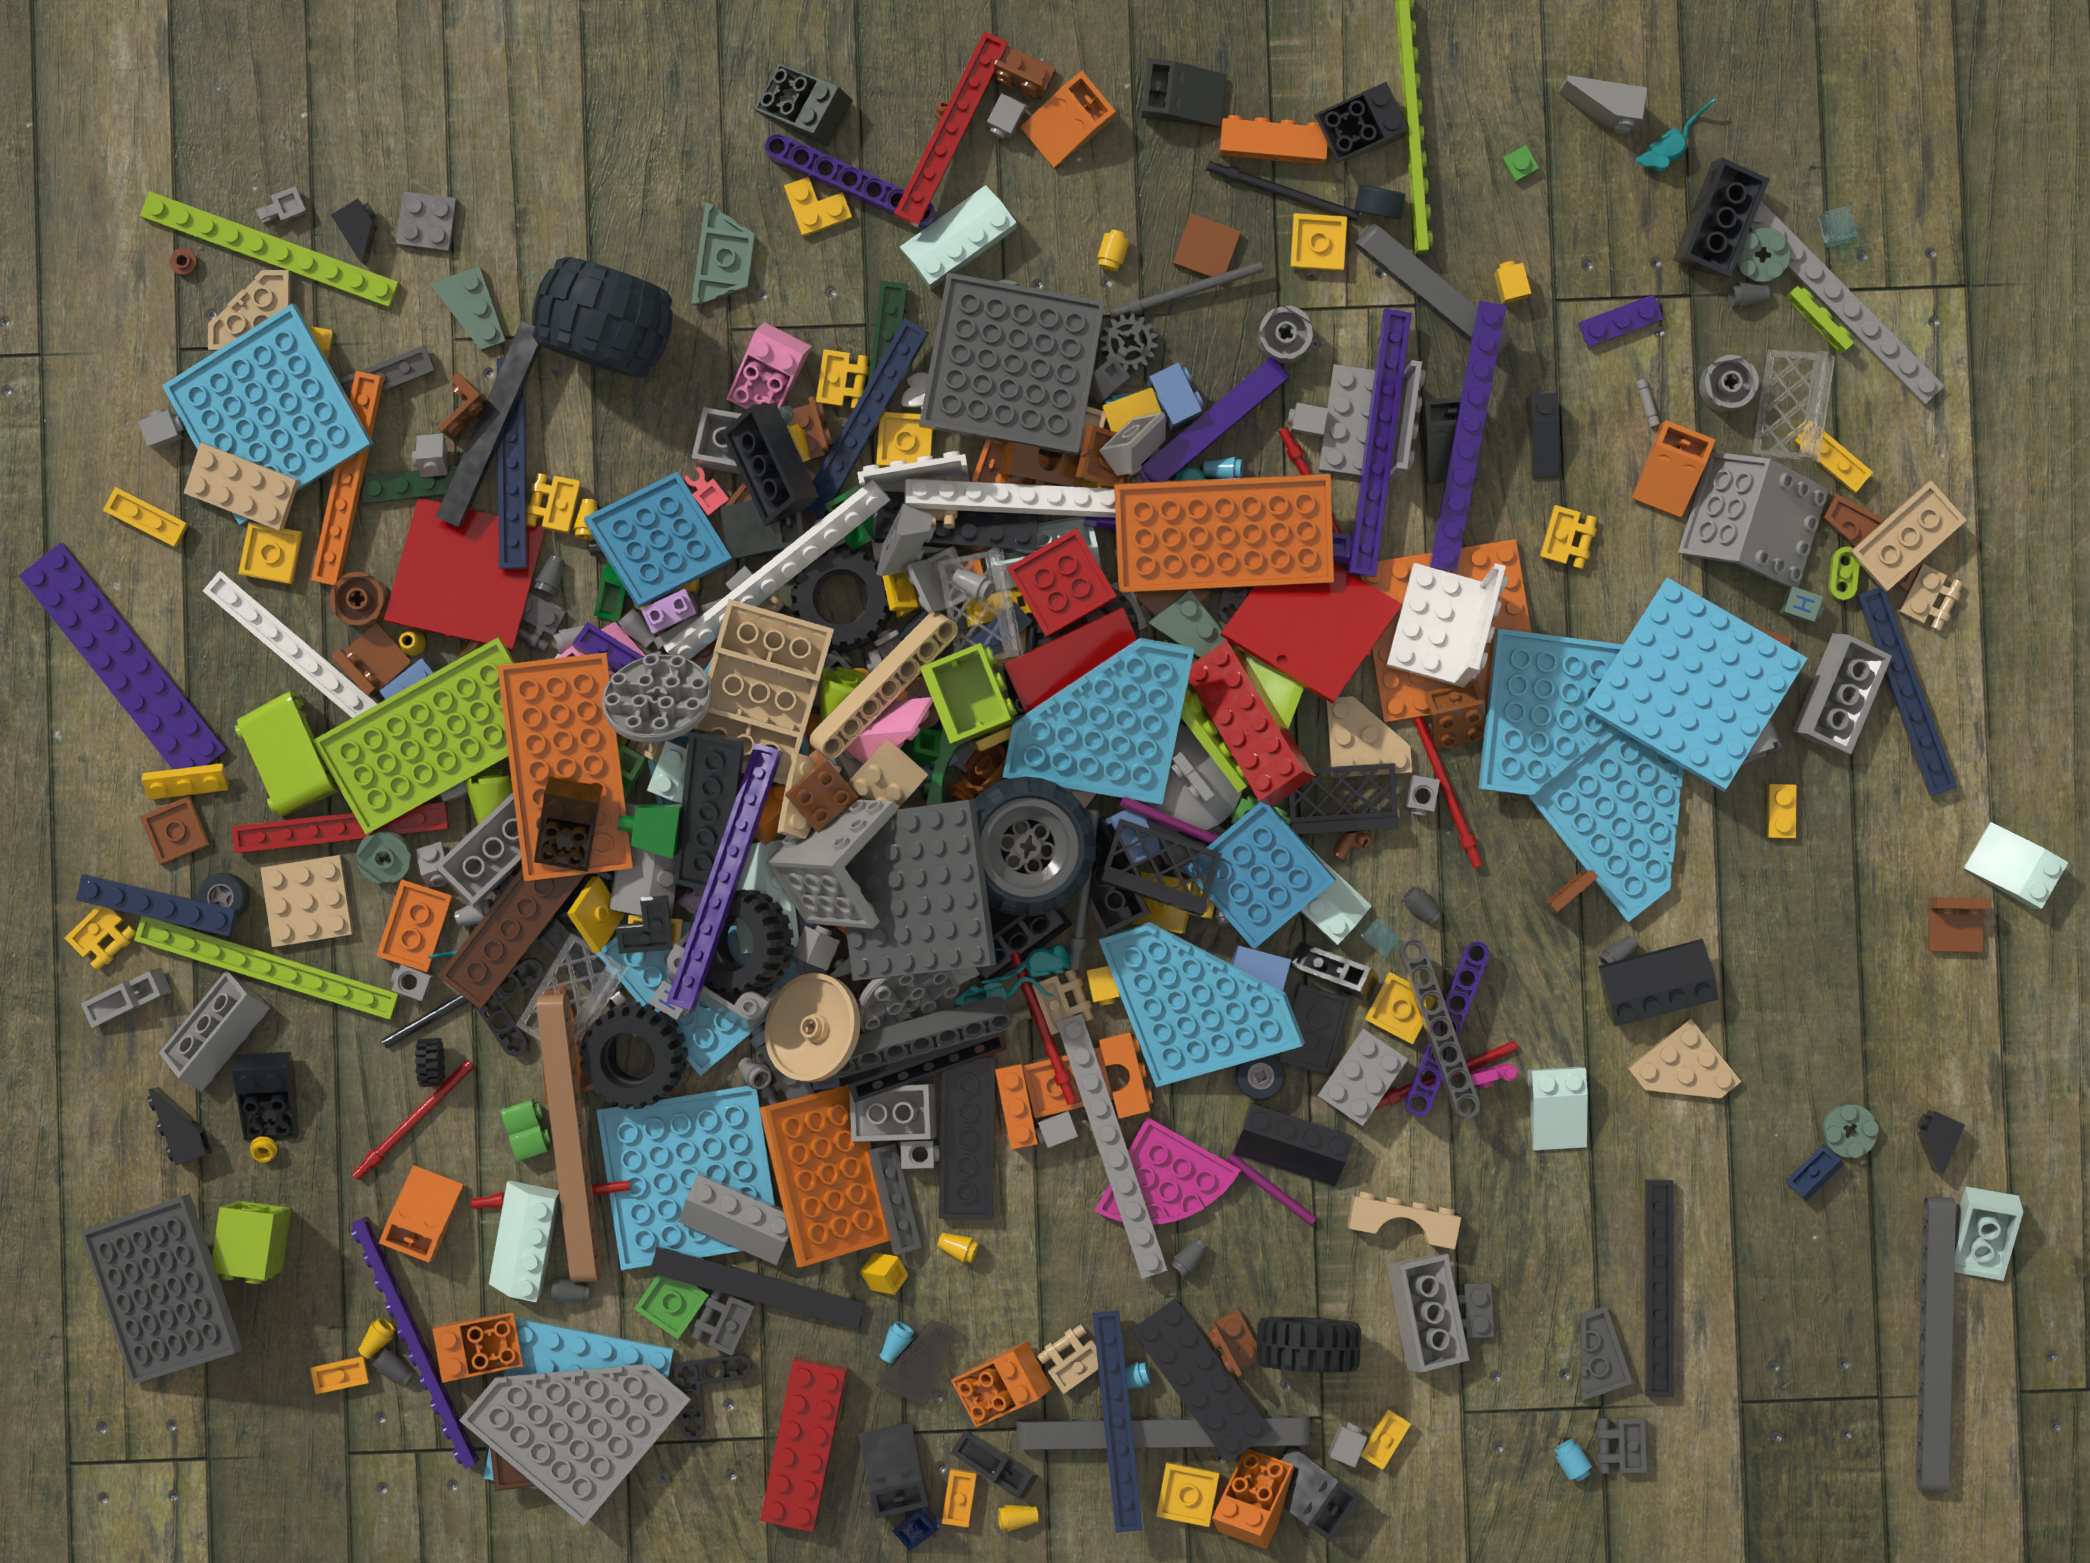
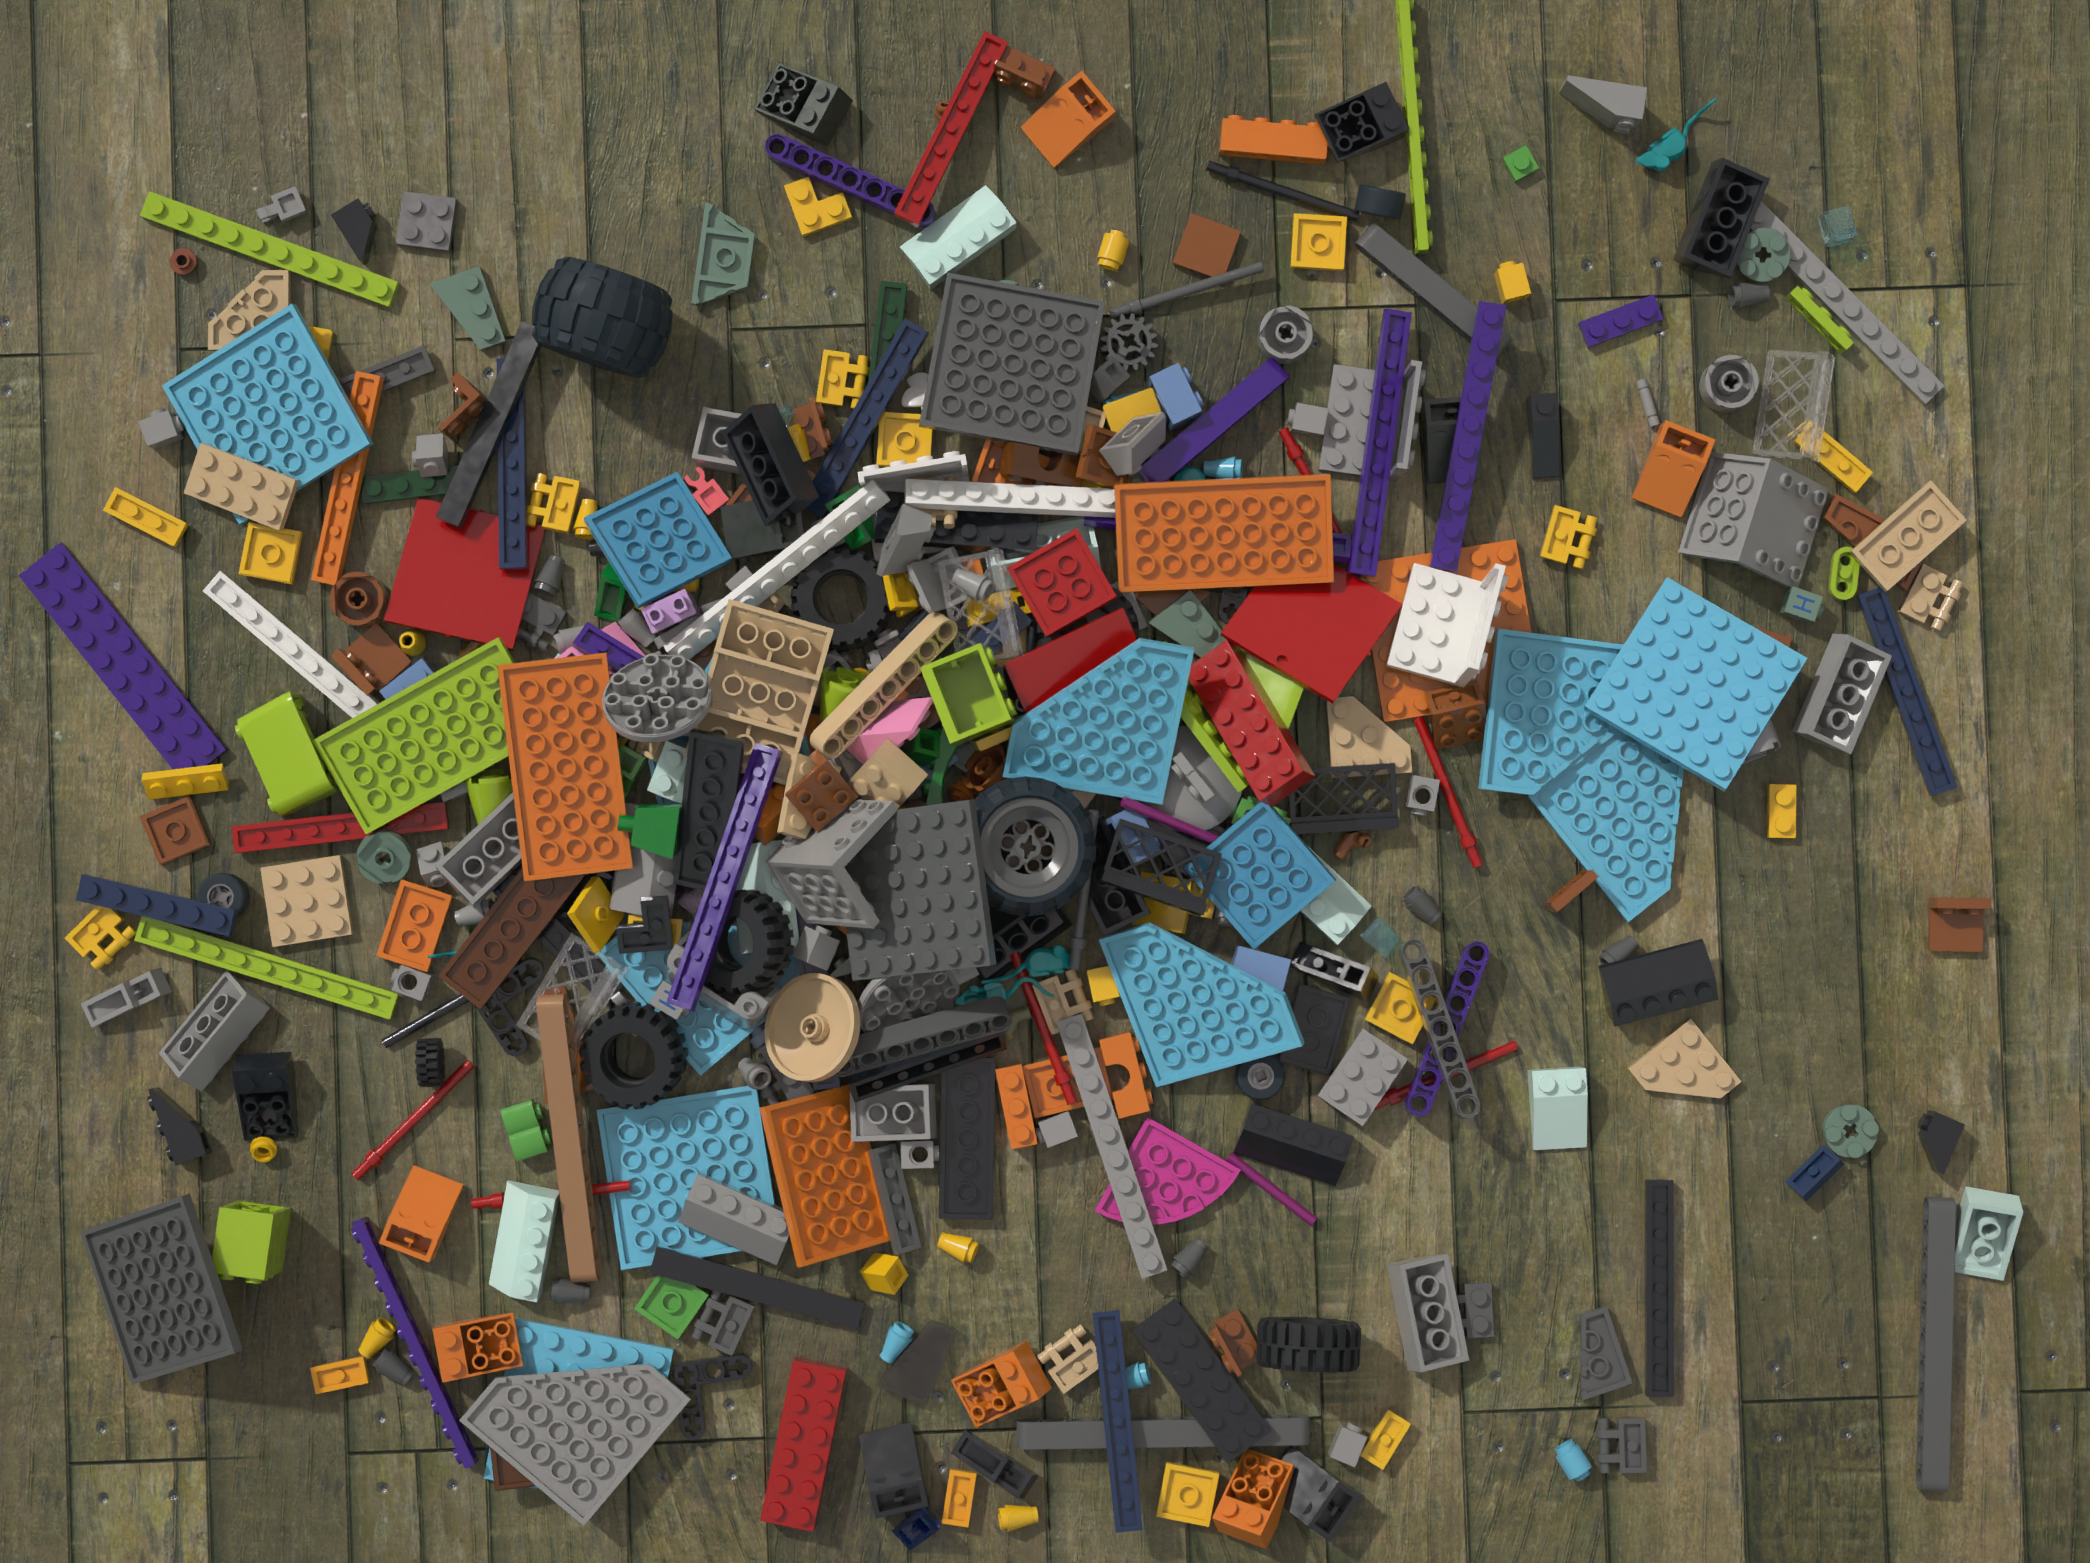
dark brown slope [534,777,603,872] -> none
bright pink slope [726,322,812,412] -> none
light grey brick [987,93,1025,139] -> none
pearl dark grey slope [1141,58,1226,127] -> none
tan arch [1347,1191,1461,1249] -> none
dark pink plate [1469,1064,1518,1089] -> none
light aqua slope [1963,822,2069,909] -> none

